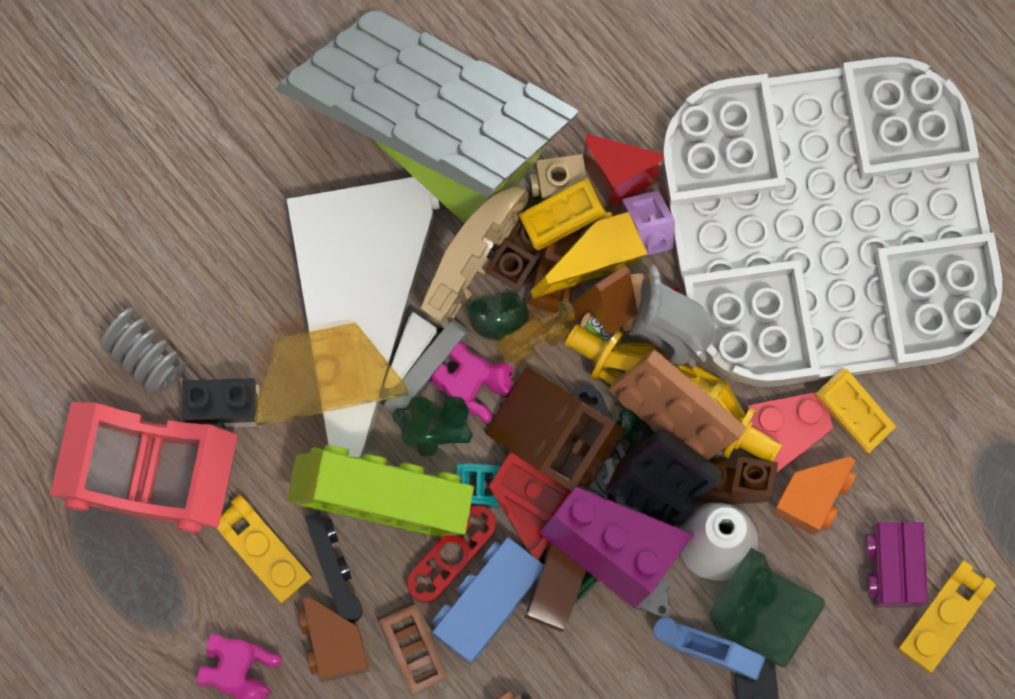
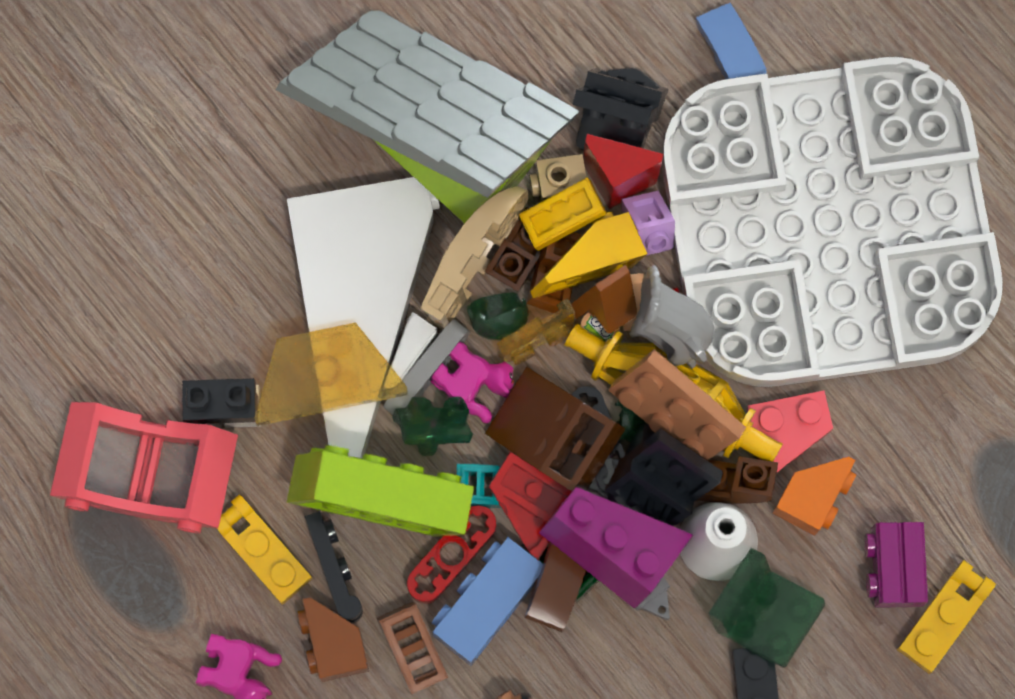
light grey piece [100,308,187,396] -> none
medium blue piece [654,617,766,680] -> none
yellow plate [815,368,896,454] -> none
none -> black piece [572,67,669,150]
none -> medium blue slope [696,3,767,79]

